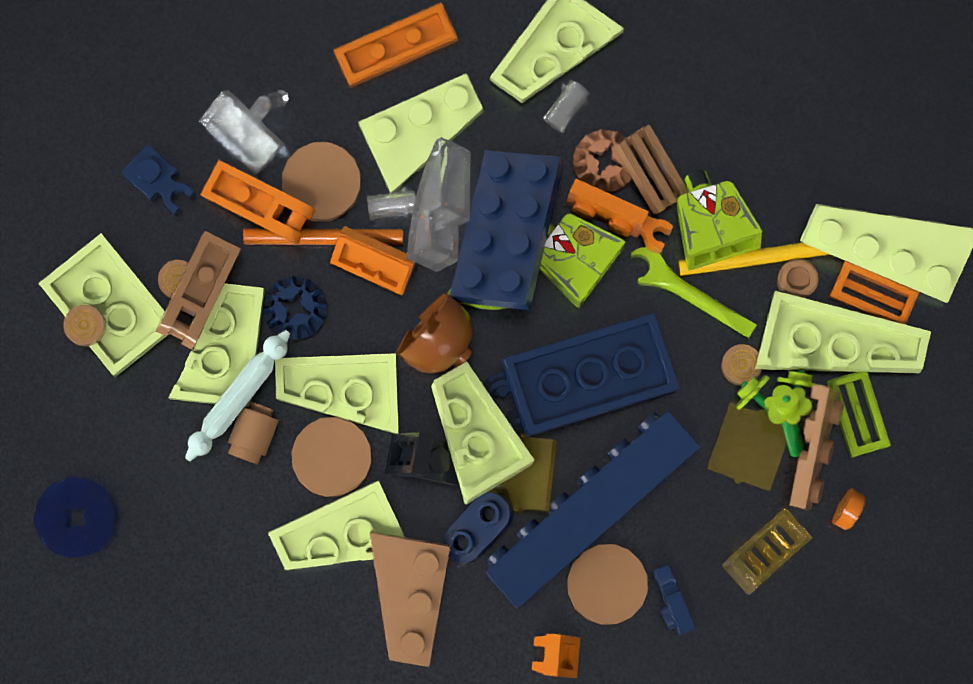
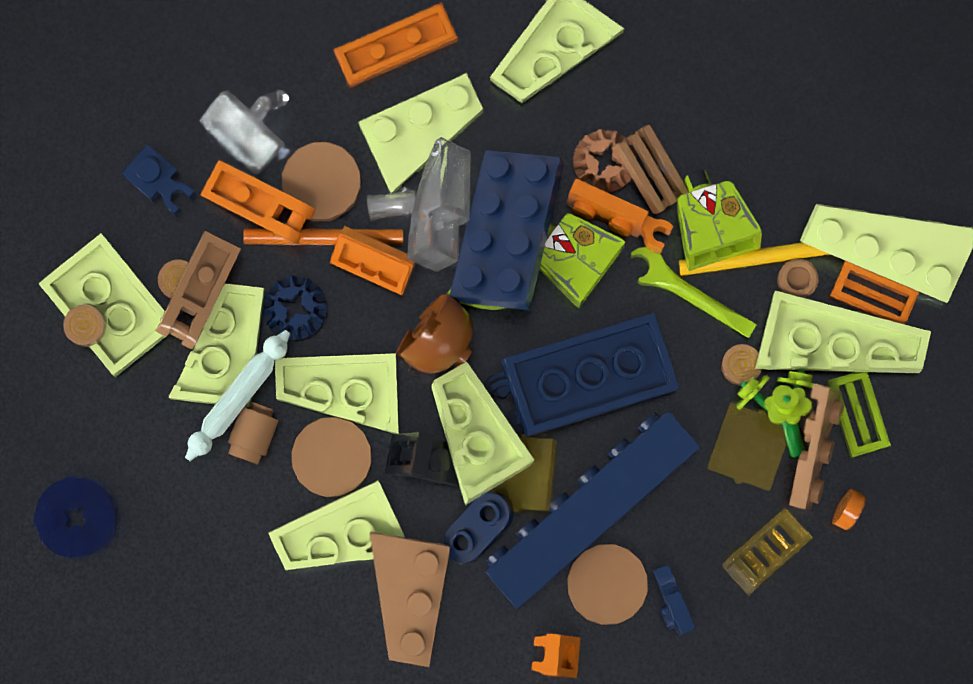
clear pin [542,80,590,133] -> none

